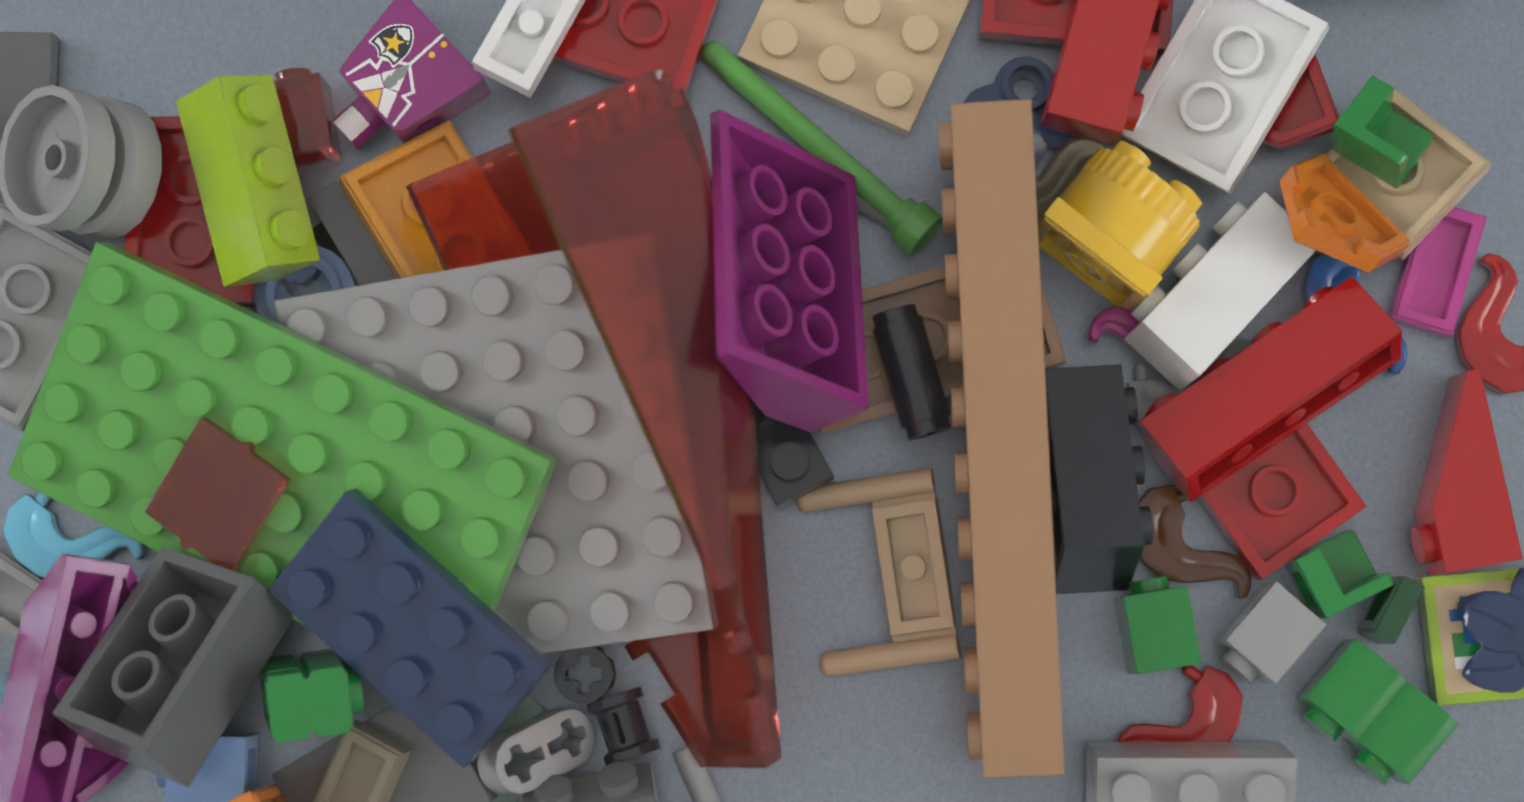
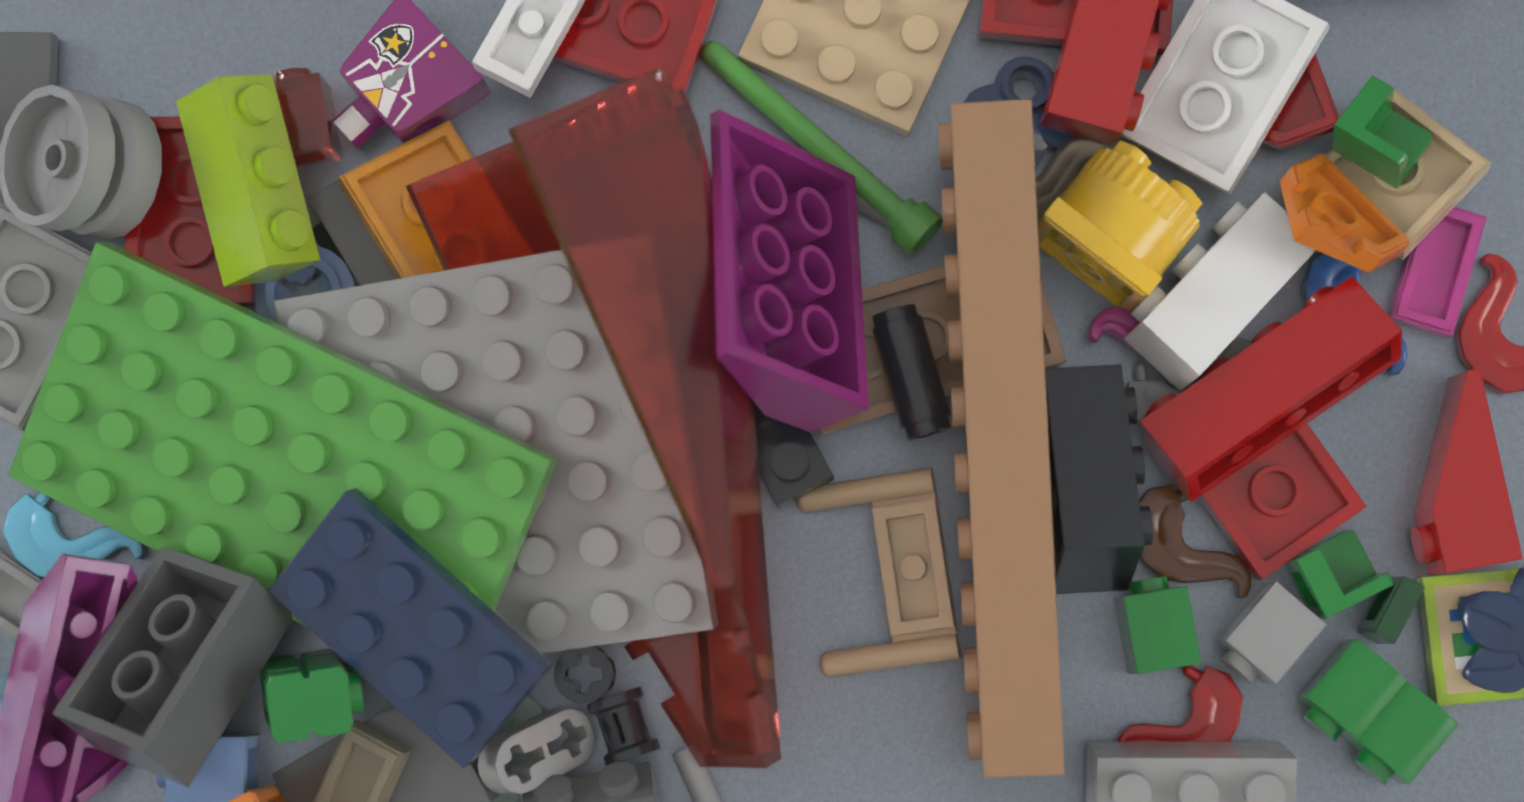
clear red piece [144,417,291,571] -> none

